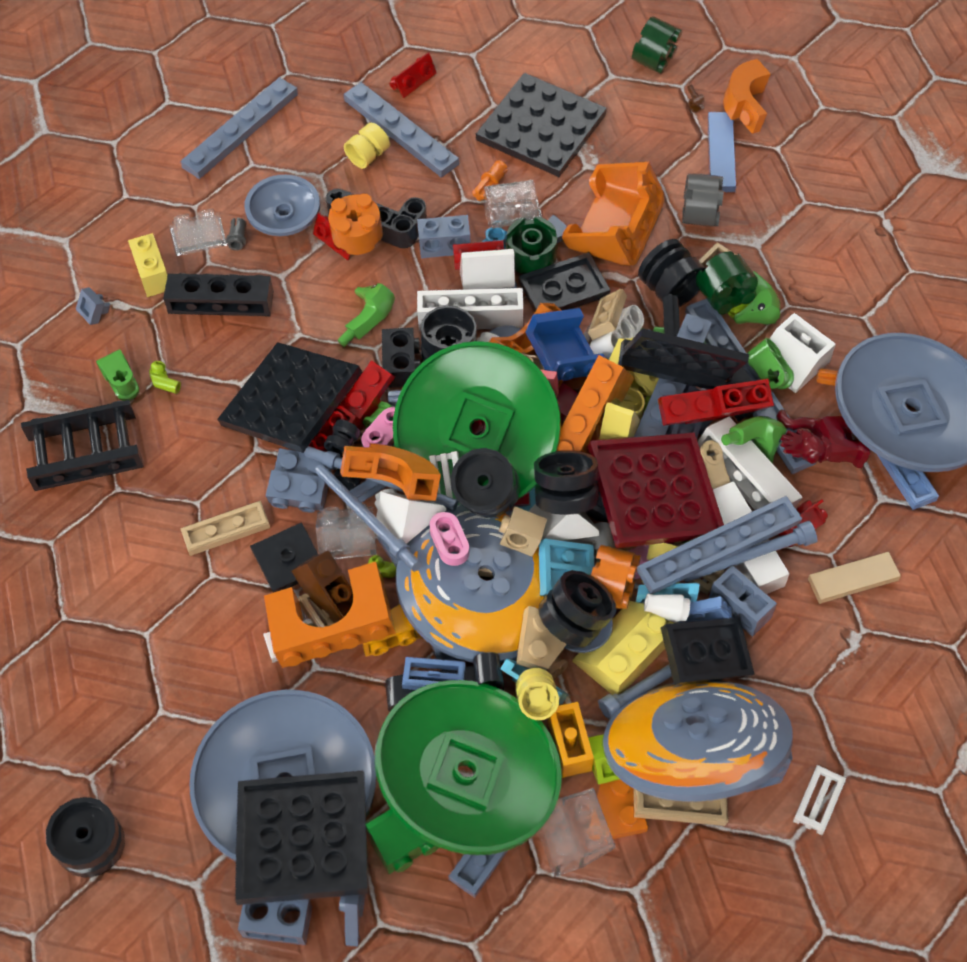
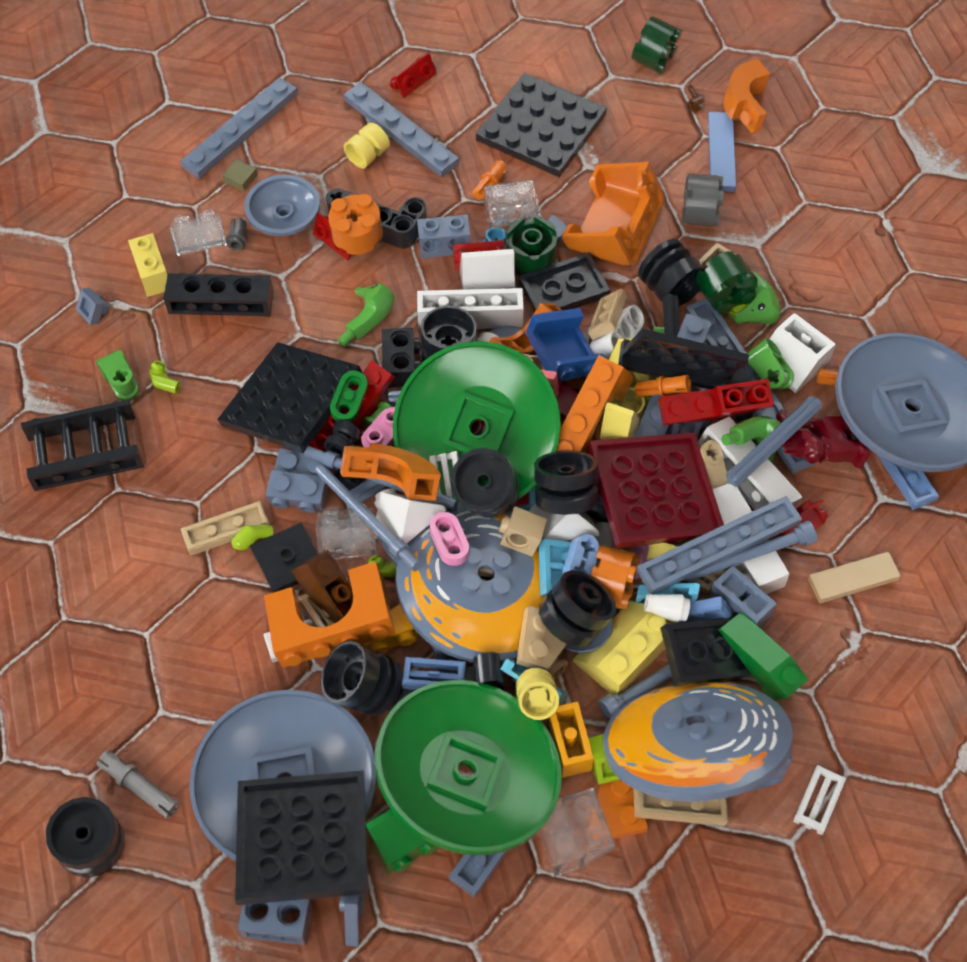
none -> light grey pin [97,750,180,819]
none -> olive tile [222,159,257,191]
none -> lime arm [231,525,273,551]
none -> black wheel [321,641,402,717]
none -> green plate [330,371,367,422]
none -> light blue beam [562,534,599,575]
none -> orange axle [635,375,691,397]
none -> green slope [718,612,808,701]
none -> sand blue axle [726,396,822,487]

